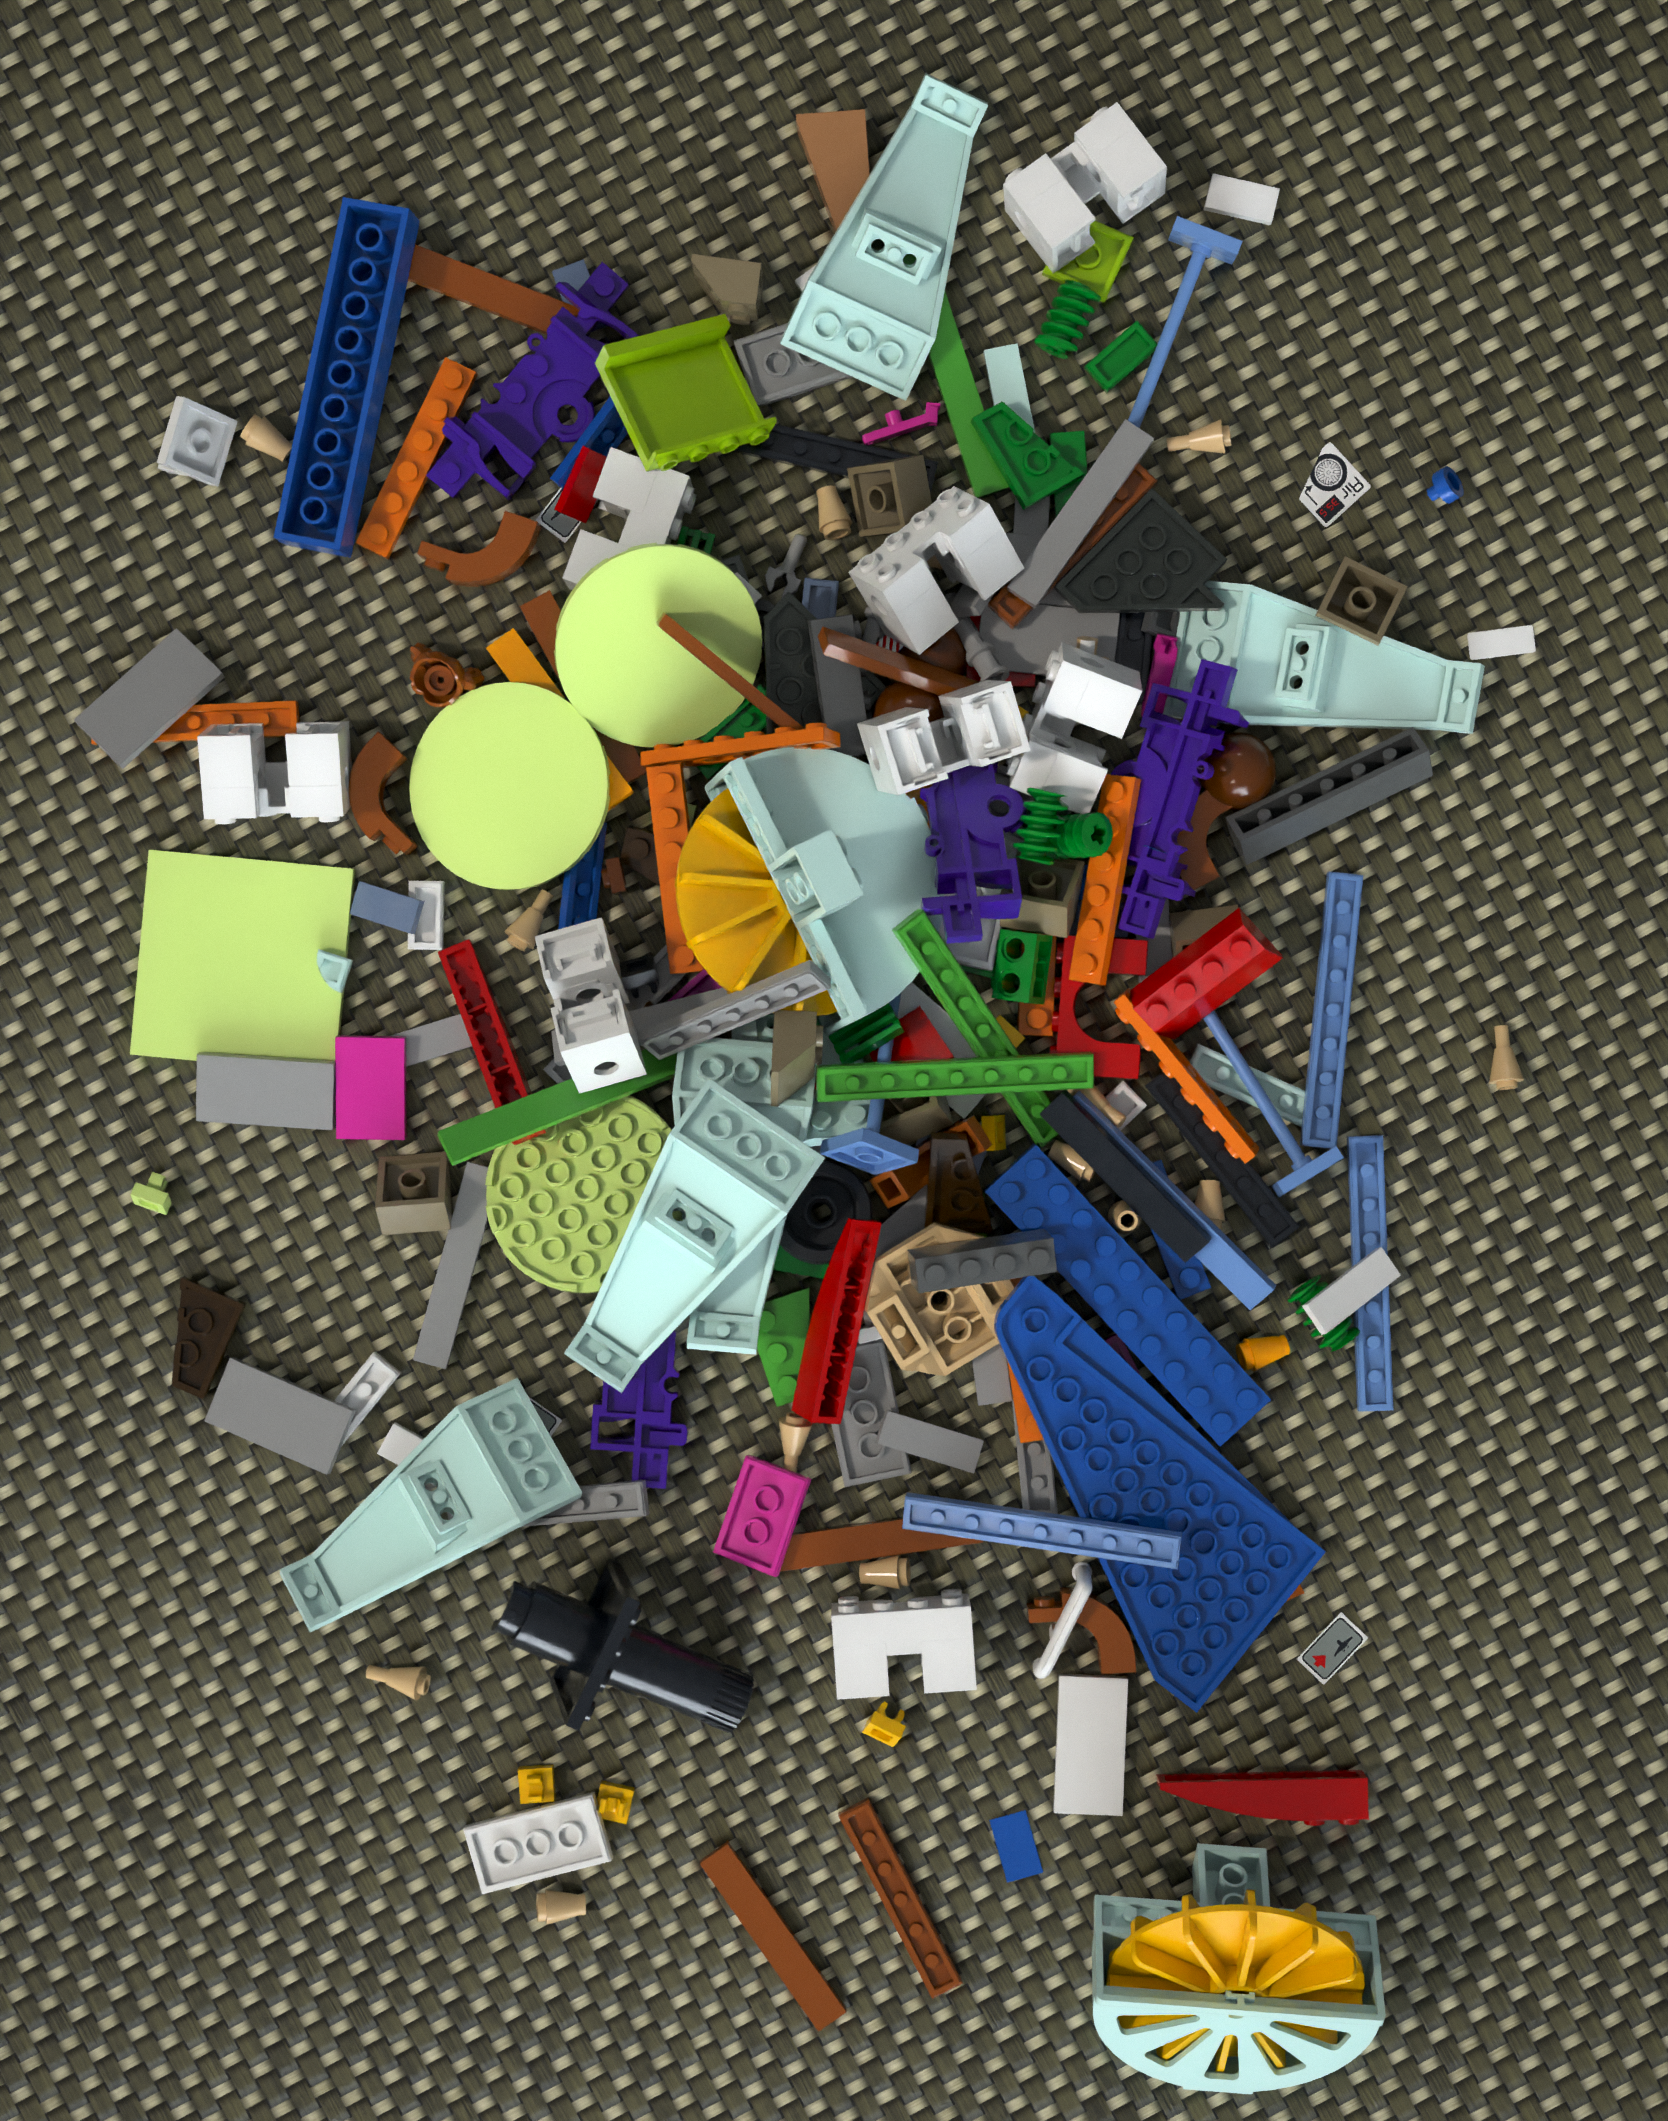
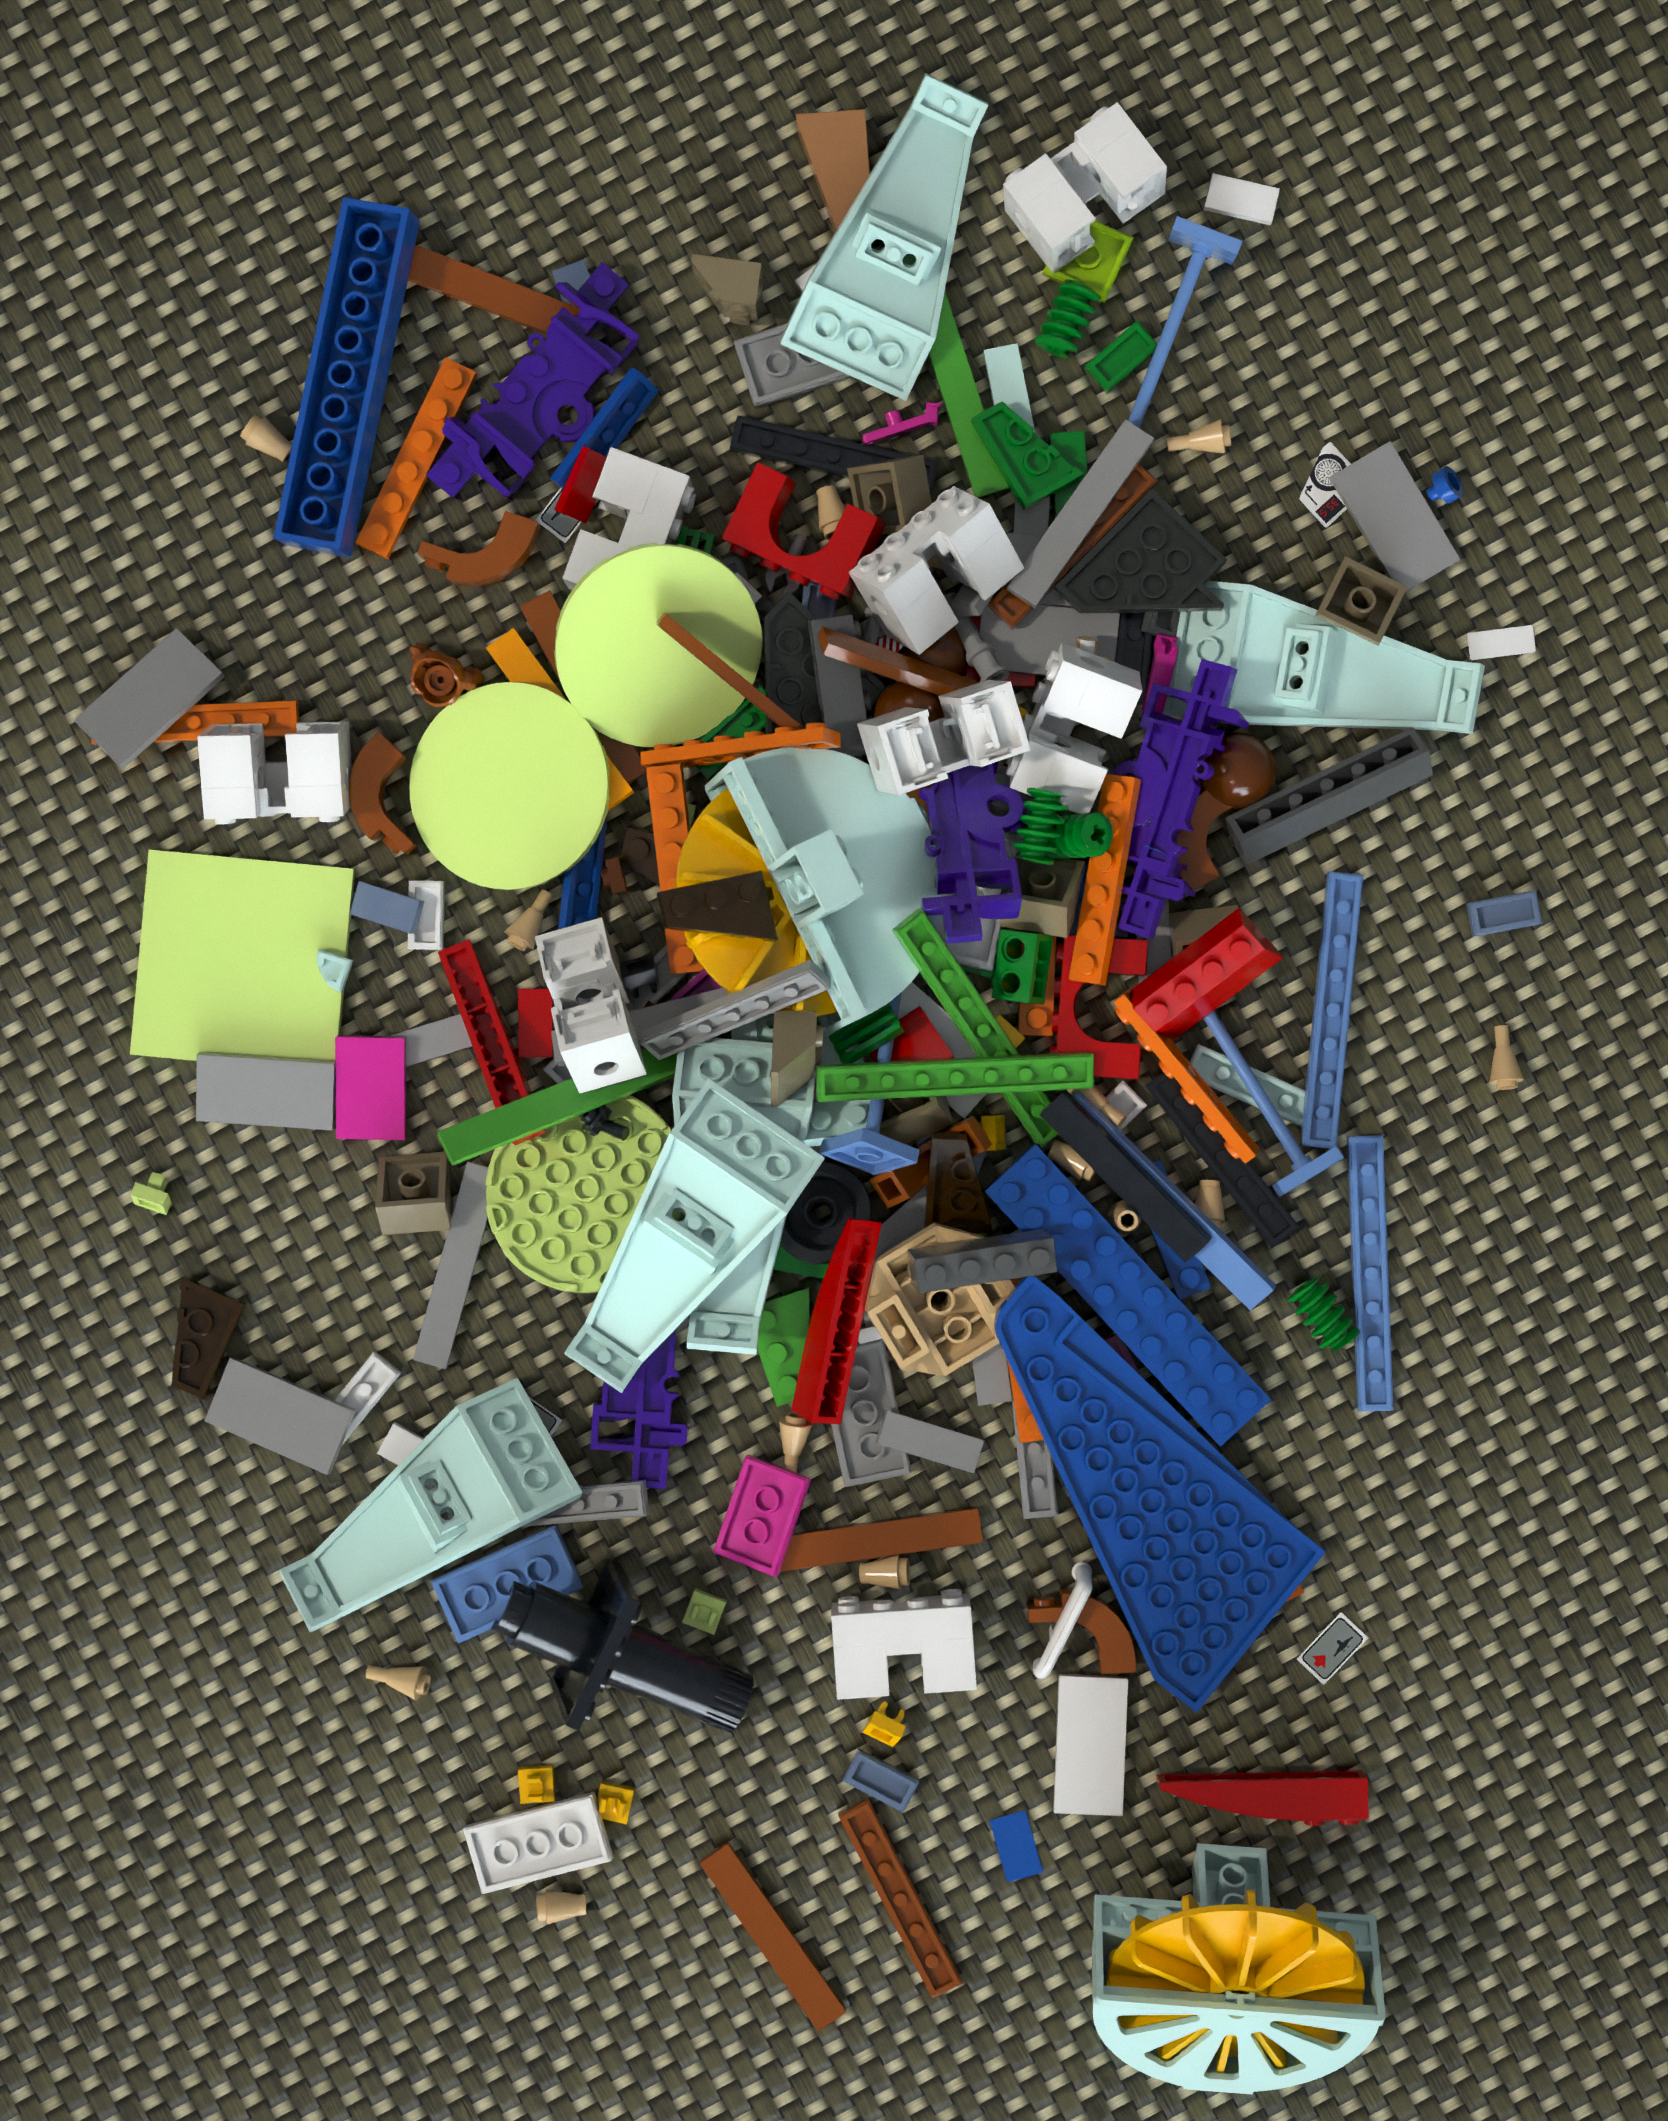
white bracket [157,396,238,487] -> none
lime panel [595,314,777,472] -> none
medium blue tile [902,1492,1182,1569] -> none
light orange cone [1236,1335,1290,1372] -> none
white tile [1302,1247,1401,1335] -> none
none -> medium blue tile [430,1524,584,1644]
none -> red tile [518,989,554,1058]
none -> black plate [581,1105,630,1140]
none -> dark brown wing [657,871,778,942]
none -> yellowish green tile [682,1588,727,1635]
none -> red arch [722,462,886,601]
none -> sand blue tile [842,1748,919,1812]
none -> light grey tile [1329,441,1460,593]
none -> sand blue tile [1466,890,1542,937]

